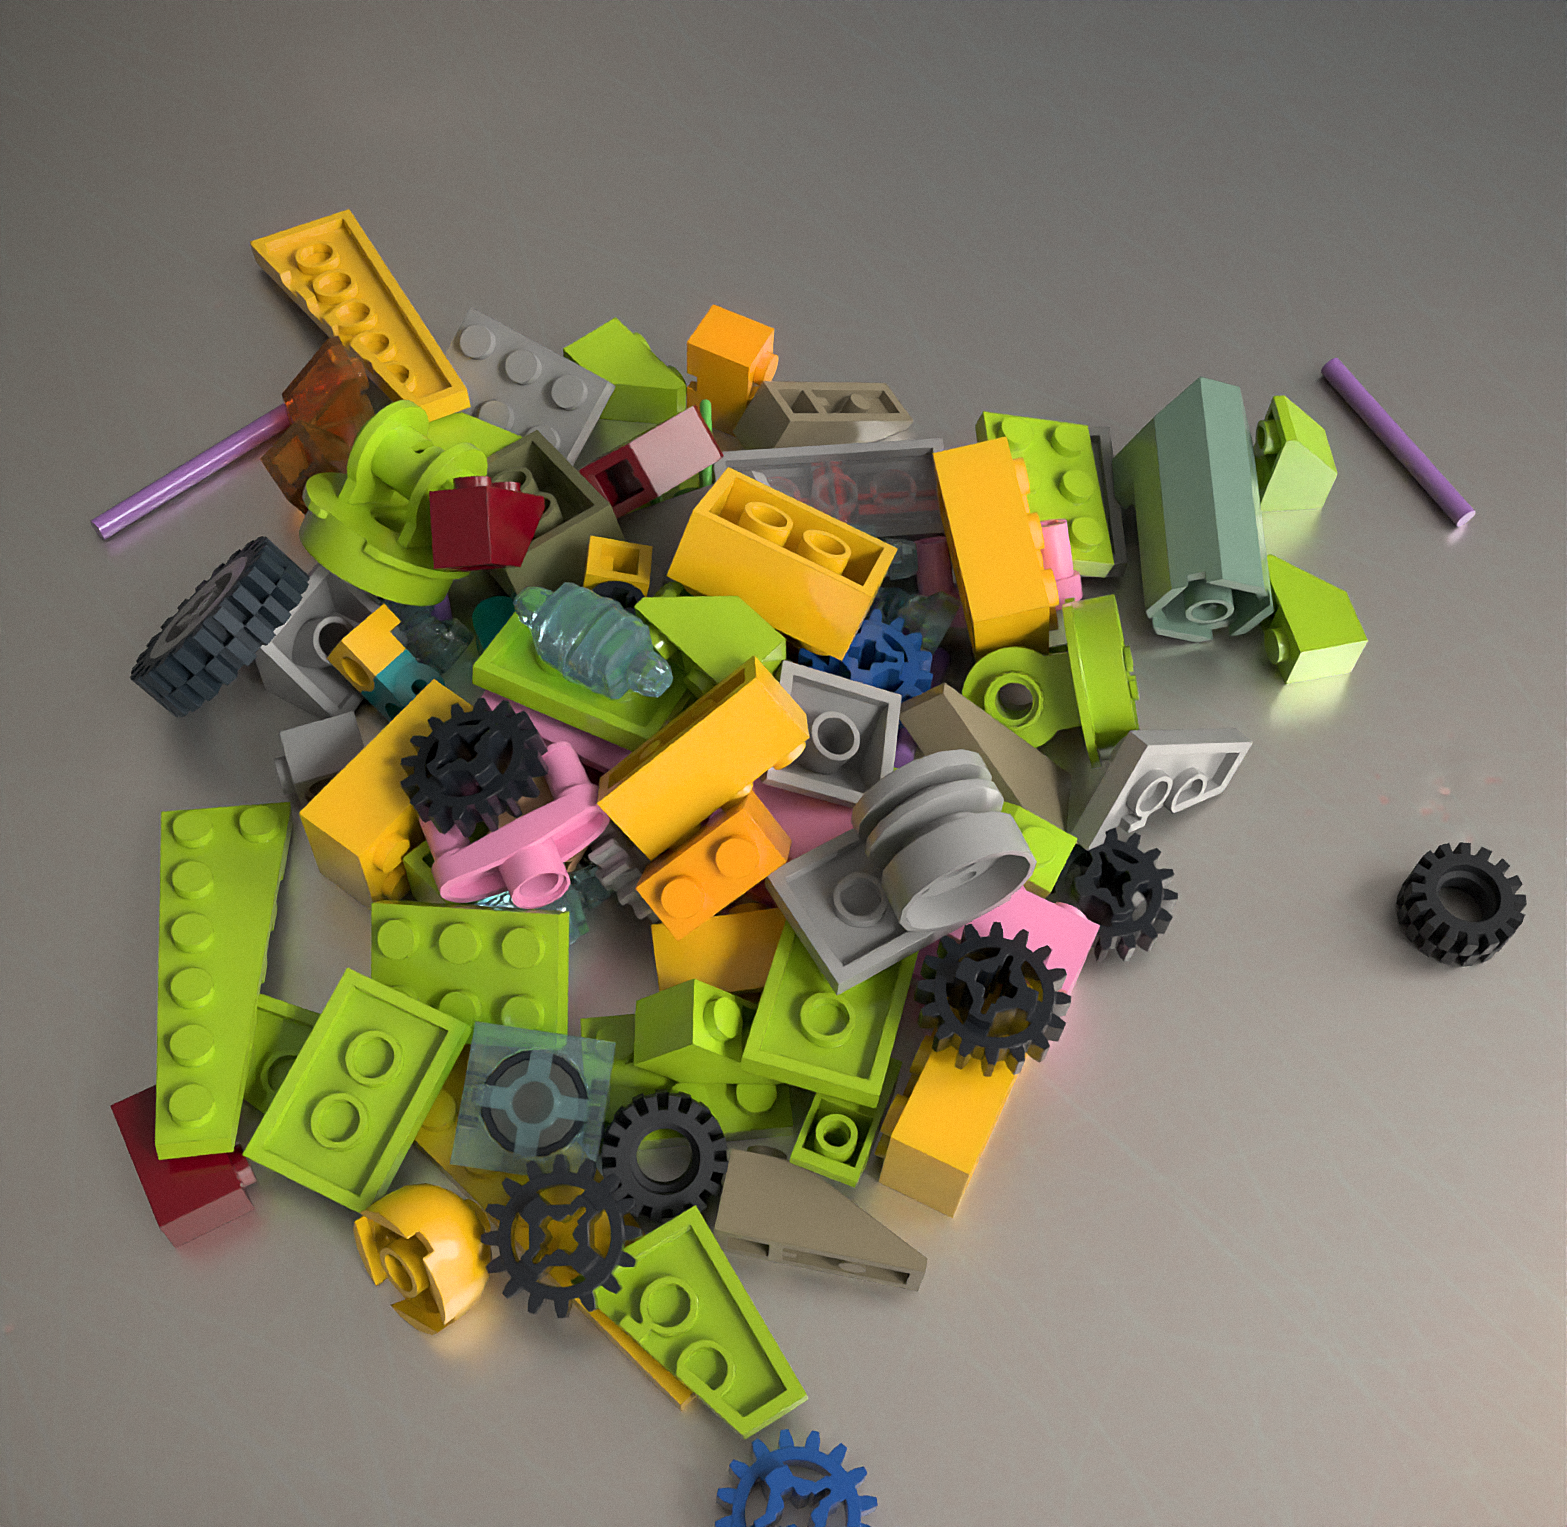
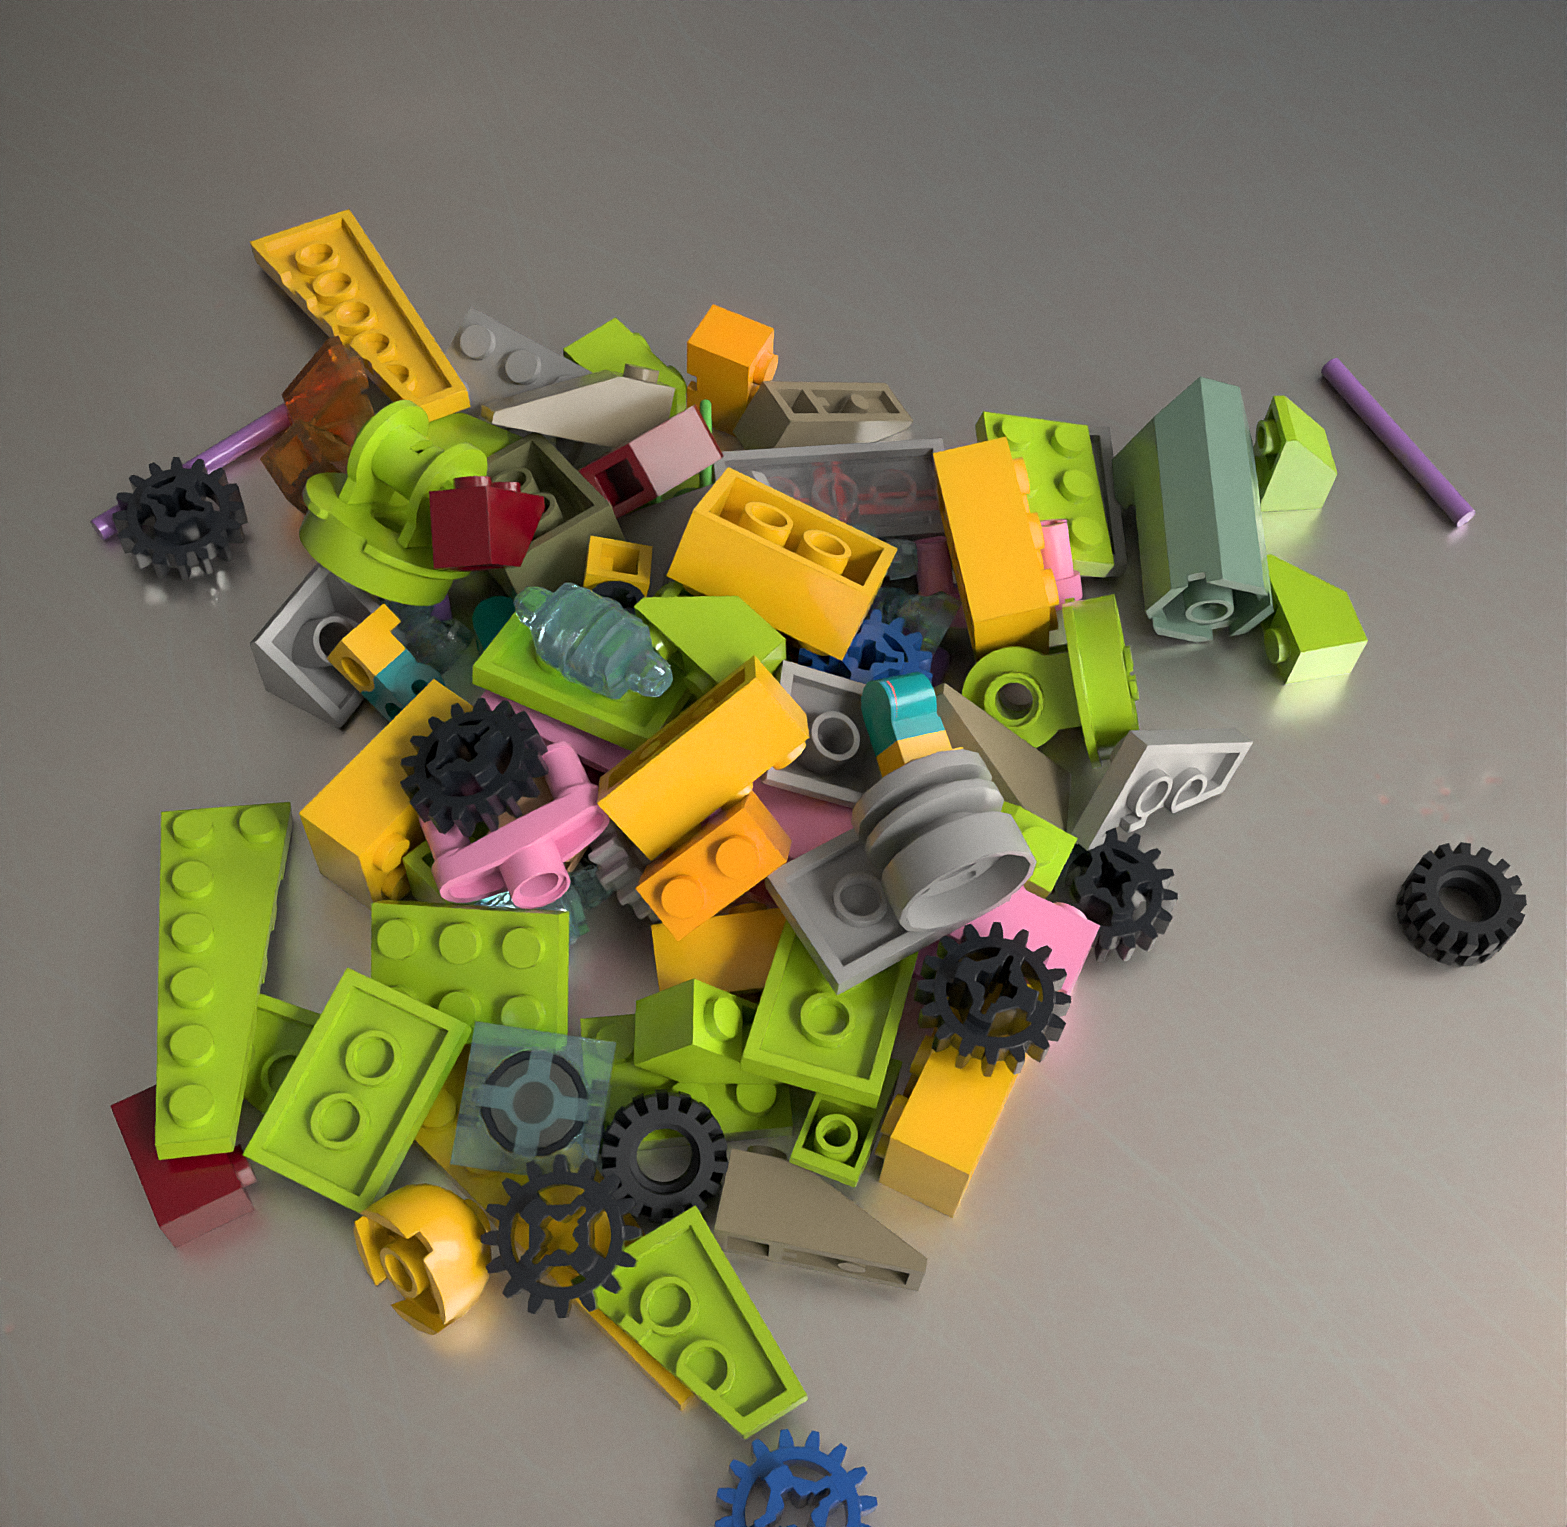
black wheel [130,536,310,718] -> none
light grey brick [274,711,365,809] -> none
none -> black gear [112,457,248,580]
none -> dark tan slope [480,363,675,448]
none -> teal leg [861,672,963,778]

